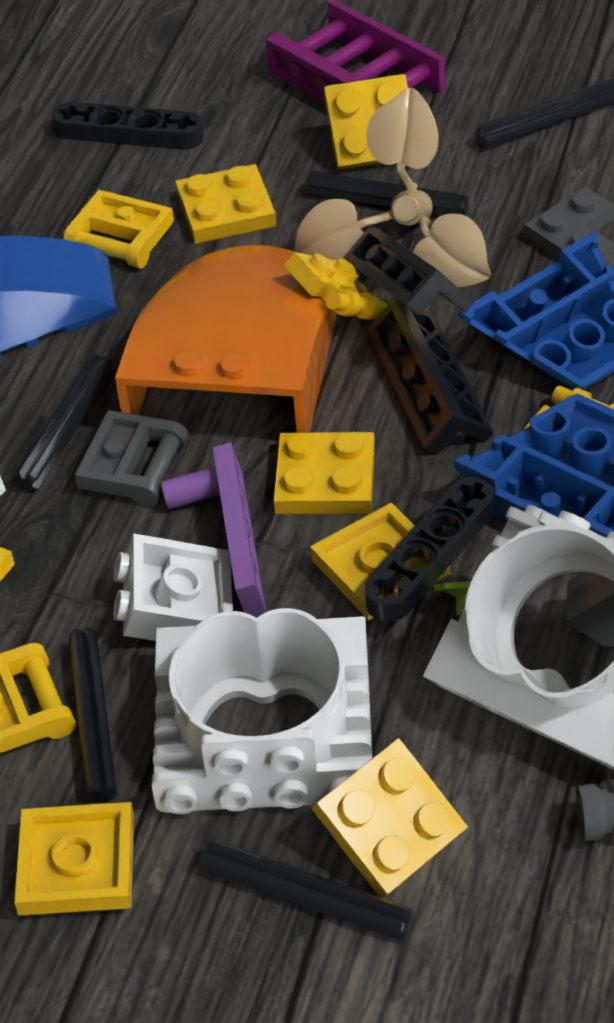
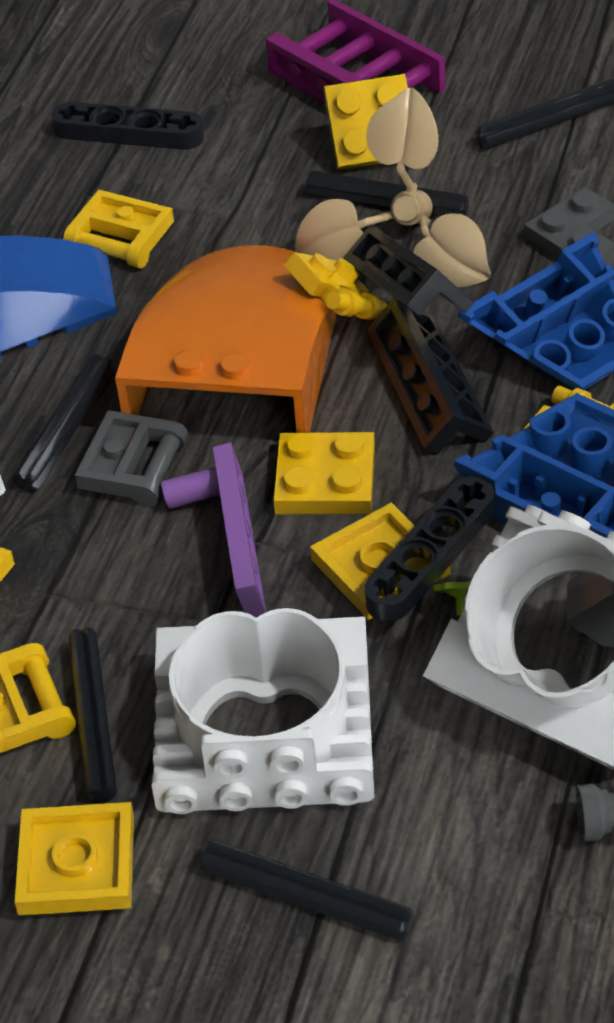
white plate [113,533,233,641] -> none
yellow plate [176,164,277,244] -> none
yellow plate [311,738,468,898] -> none

